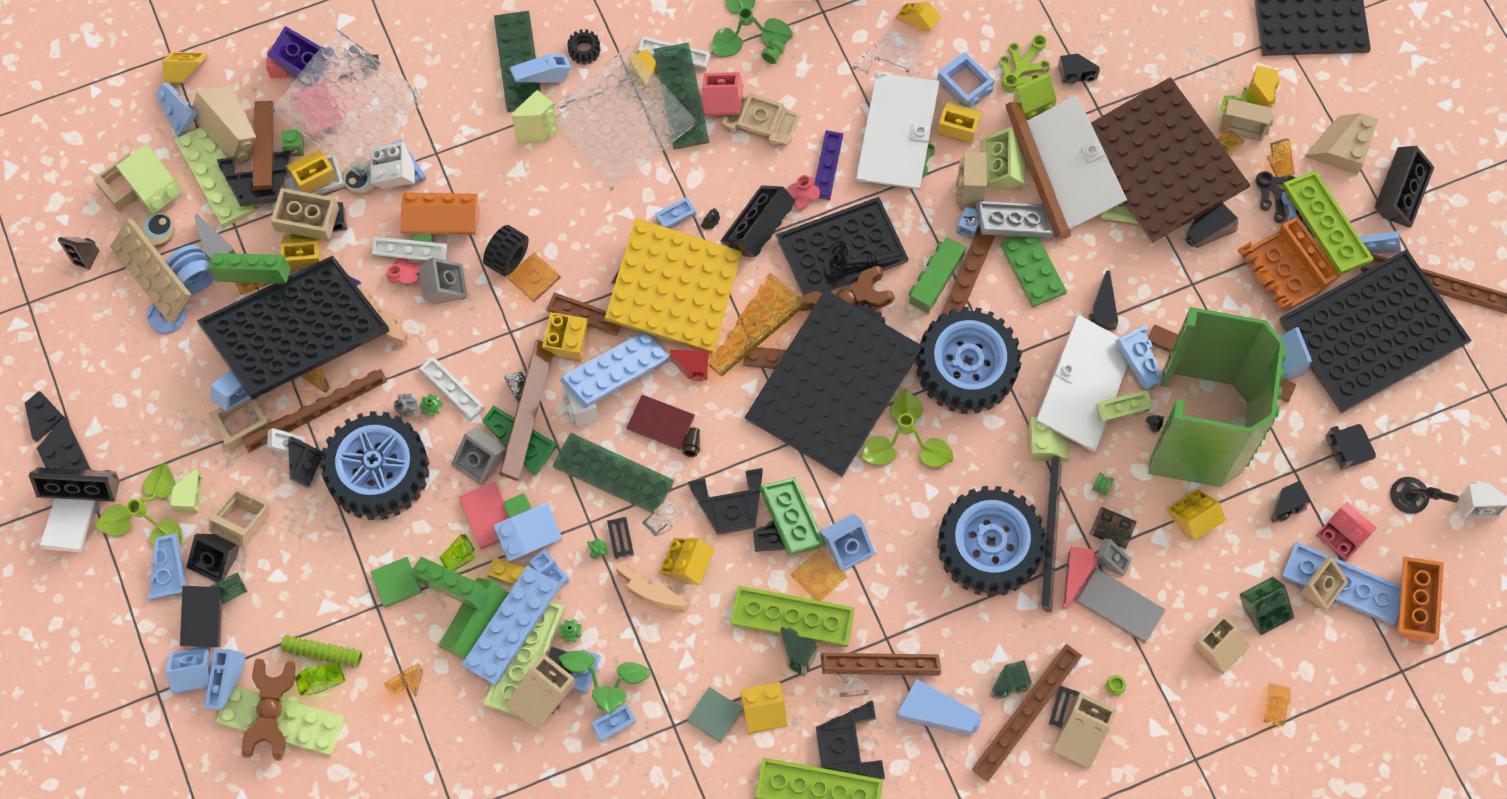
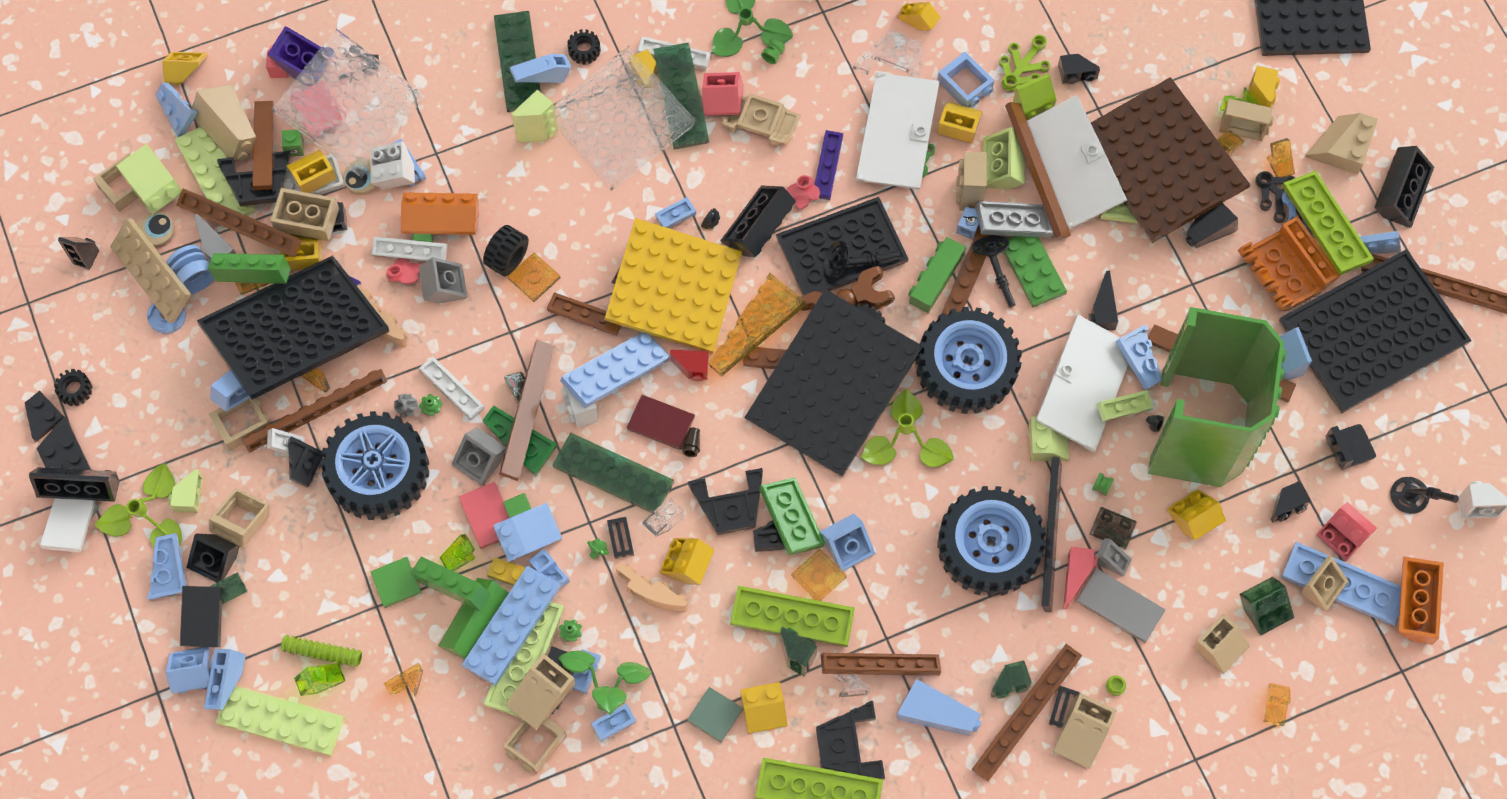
dark orange piece [241,658,296,761] -> none
yellow slope [542,312,589,362] -> none
none -> black tyre [54,369,93,406]
none -> dark orange plate [176,188,302,257]
none -> tan window [503,718,567,774]
none -> black dish [972,235,1016,308]

